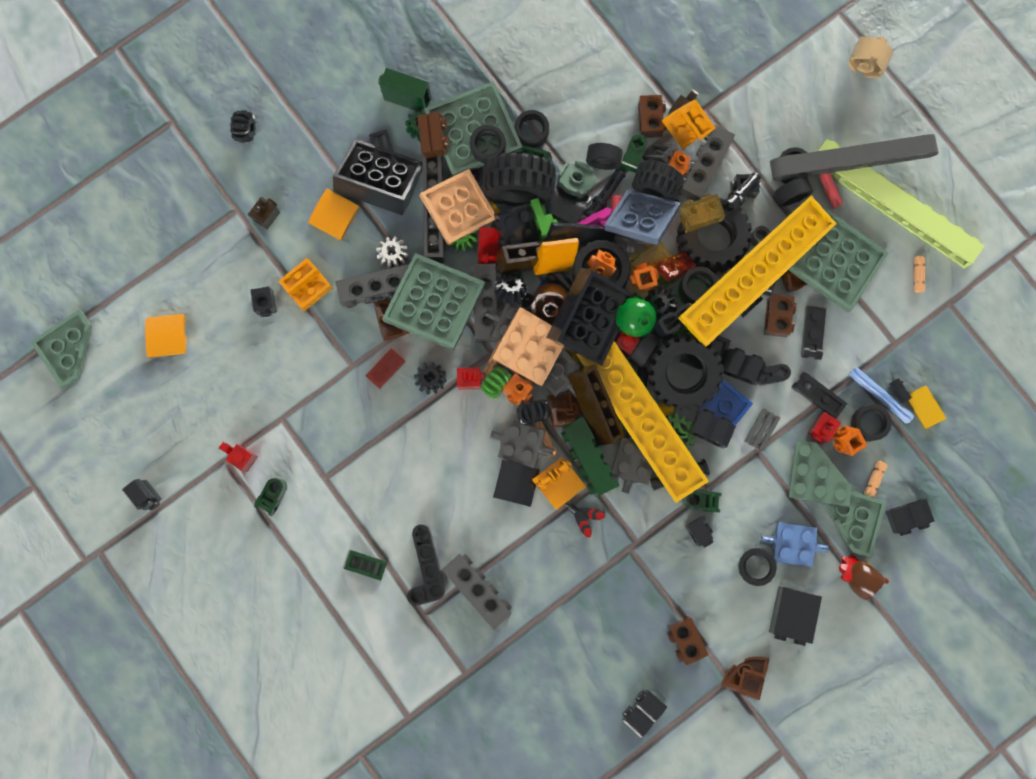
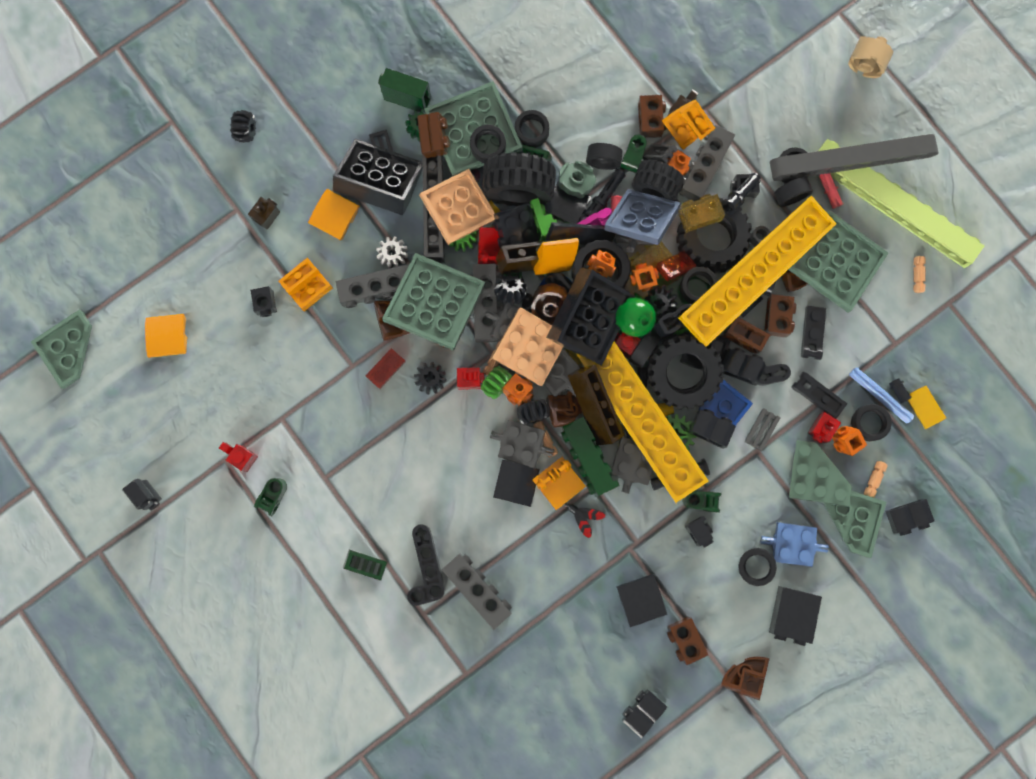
reddish brown piece [839,554,889,600] -> none
none -> black slope [616,574,667,627]
none -> reddish brown brick [723,317,770,355]

